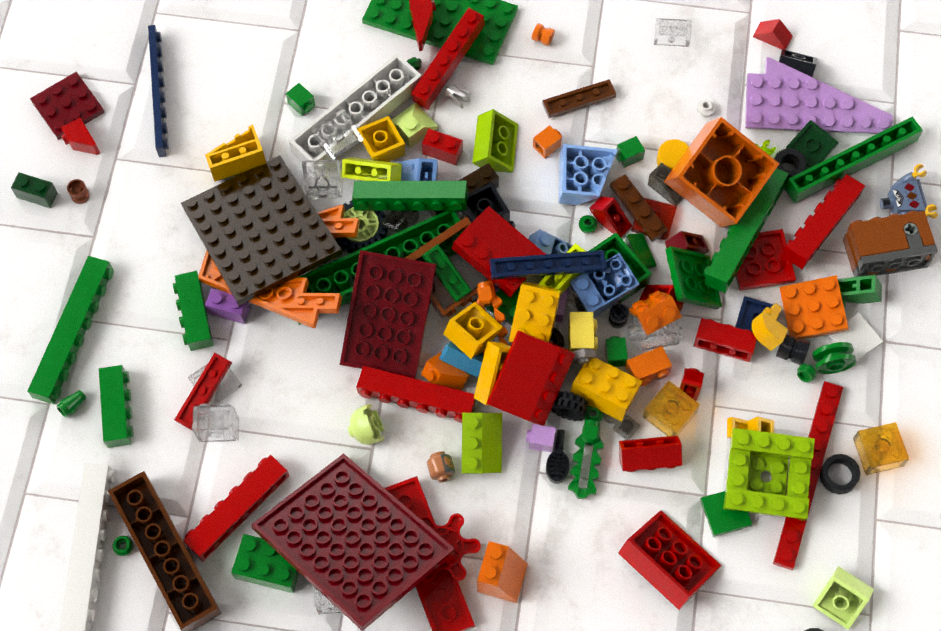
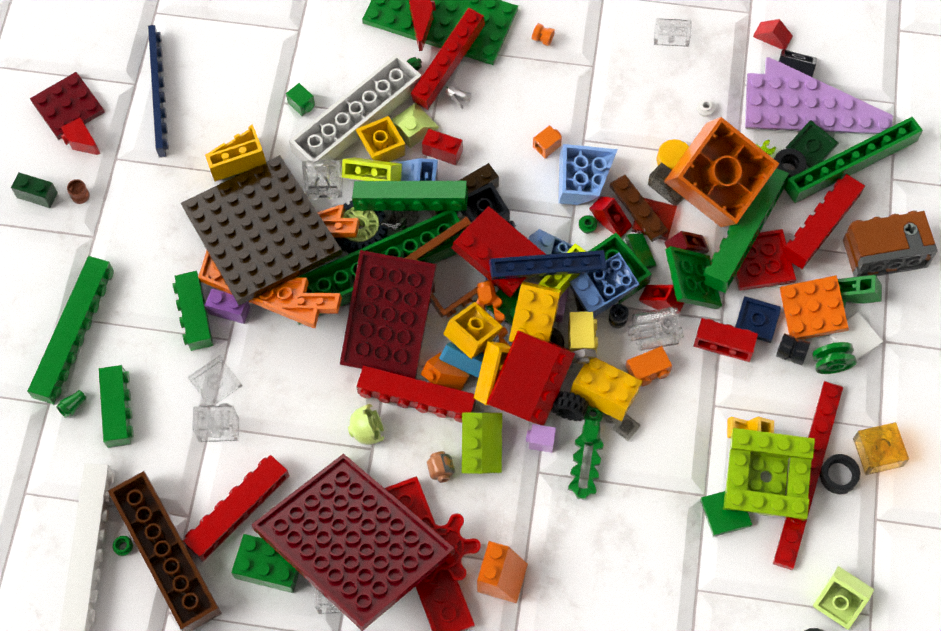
red tile [174,352,232,430] -> none
clear slope [310,109,364,160] -> none
green tile [422,244,472,302] -> none
lime slope [472,109,518,173] -> none
reddish brown plate [542,79,616,118] -> none
black piece [546,429,569,484] -> none
green brick [605,336,628,367] -> none
green brick [615,136,645,168] -> none
red slope [618,510,722,610] -> none
red brick [619,435,682,472] -> none
orange bracket [629,291,682,335] -> none
clear yellow brick [642,381,700,436] -> none
red slope [678,368,704,401] -> none
yellow brick [752,303,788,351] -> none
green plate [797,364,817,382] -> none
torso [880,164,938,219] -> none

